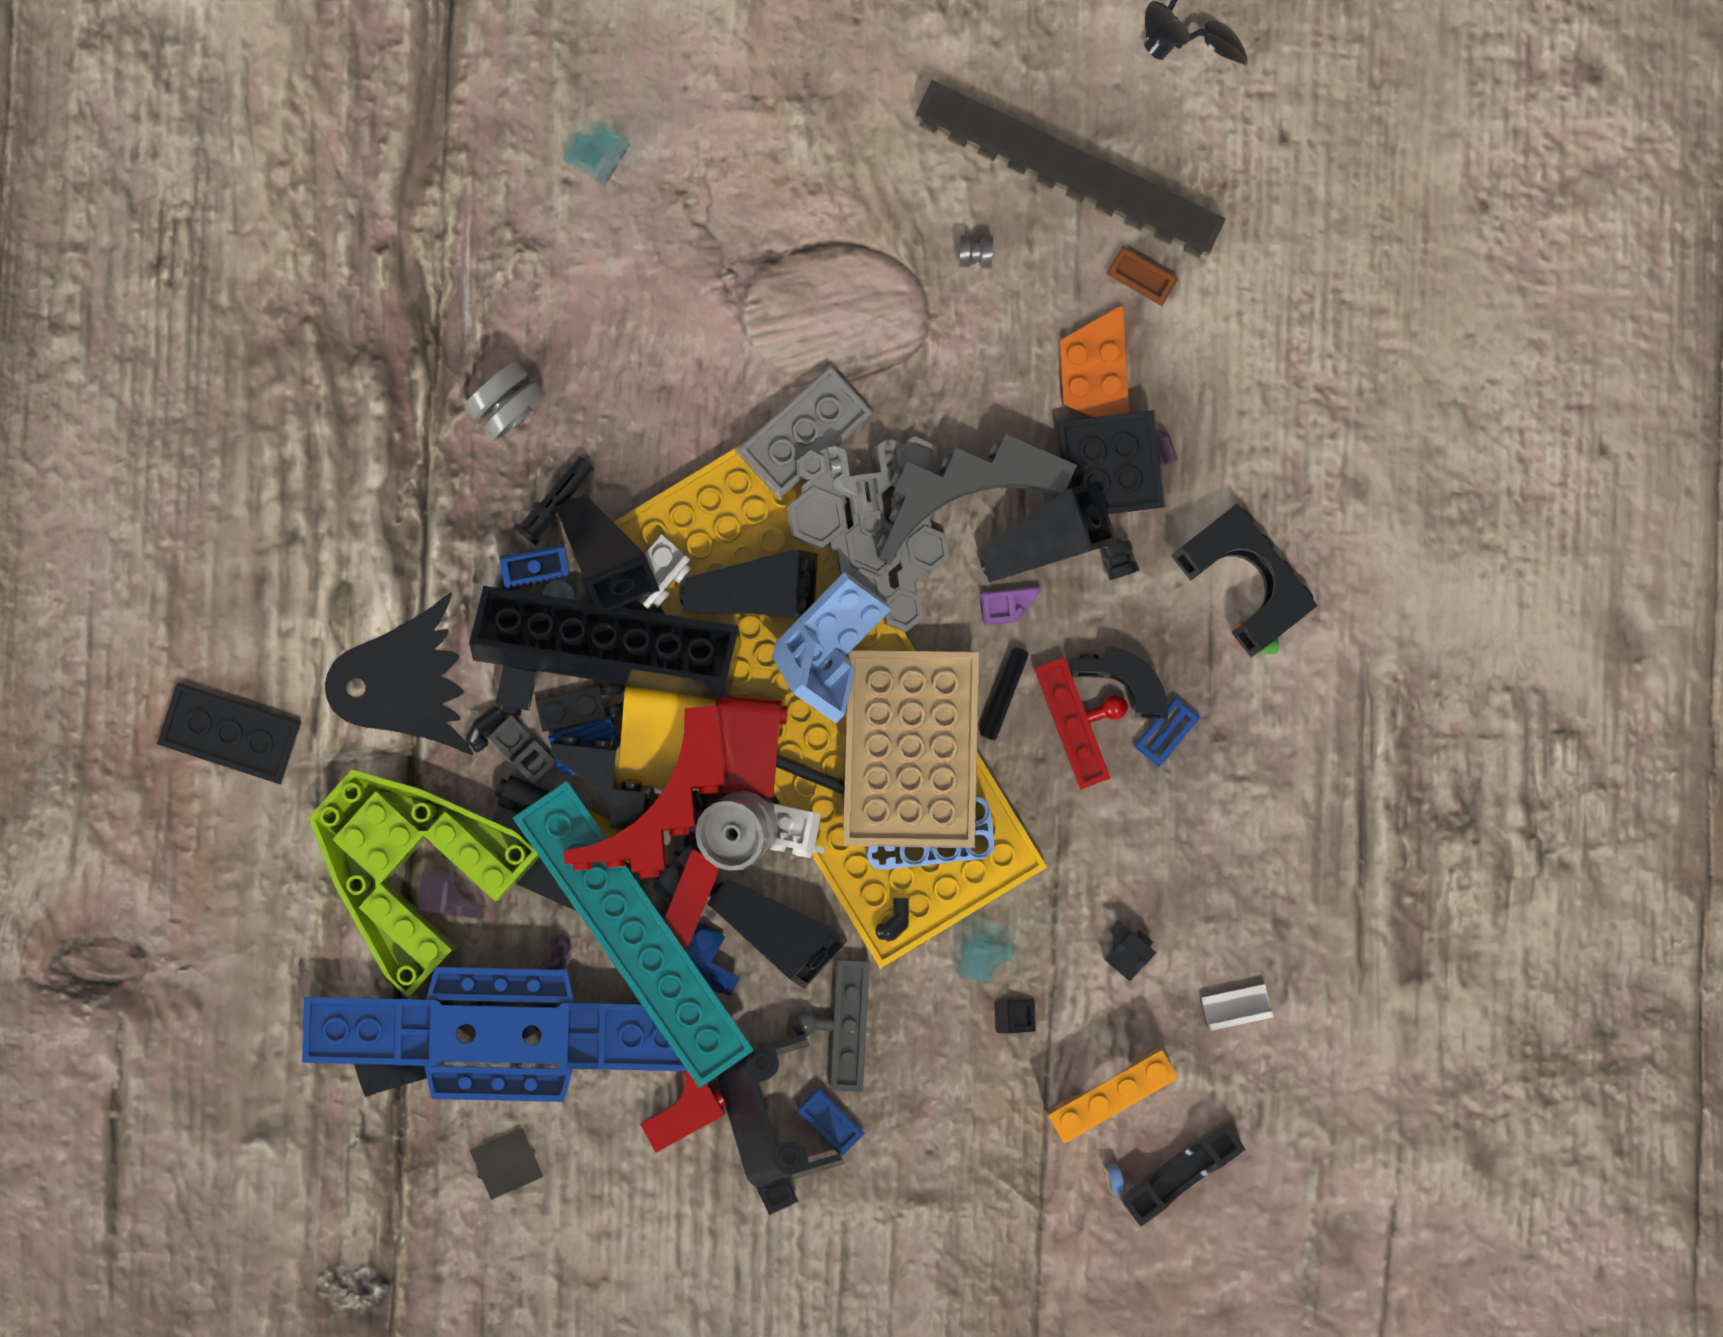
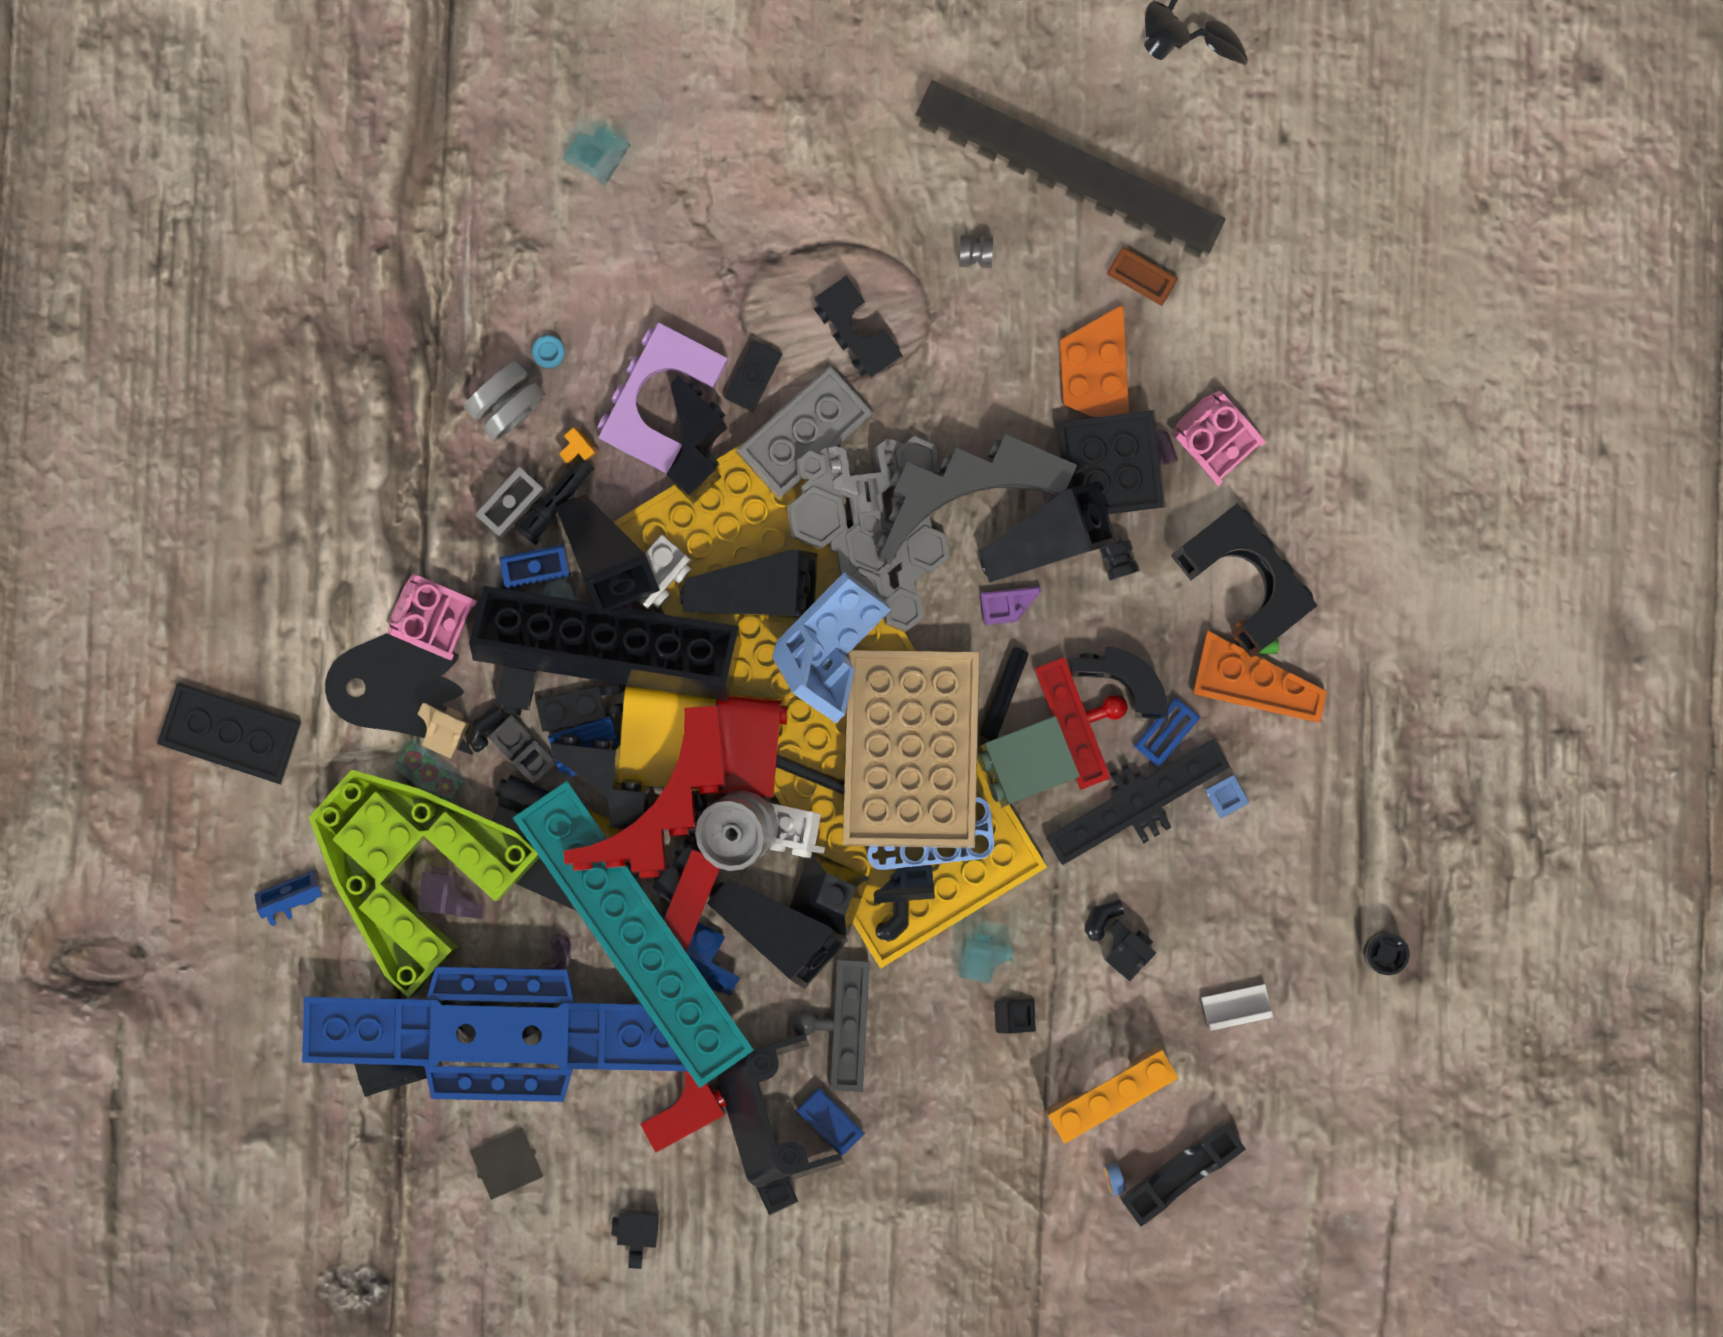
none -> blue plate [254,870,322,926]
none -> bright pink slope [388,573,477,661]
none -> clear light blue tile [393,741,464,802]
none -> tan brick [417,703,470,759]
none -> light grey brick [475,467,546,538]
none -> medium azure tile [532,335,565,369]
none -> light orange tile [559,427,599,463]
none -> lavender arch [596,322,728,475]
none -> black brick [611,1209,660,1269]
none -> black arch [666,375,727,504]
none -> black plate [724,340,782,413]
none -> black slope [789,852,869,936]
none -> black arch [813,276,903,380]
none -> black tile [874,865,935,904]
none -> sand green brick [977,716,1080,808]
none -> black hinge [1045,739,1231,866]
none -> black arm [1084,899,1125,941]
none -> bright pink slope [1172,391,1266,486]
none -> orange wing [1192,631,1327,723]
none -> medium blue tile [1205,774,1249,819]
none -> black wheel [1363,932,1410,976]

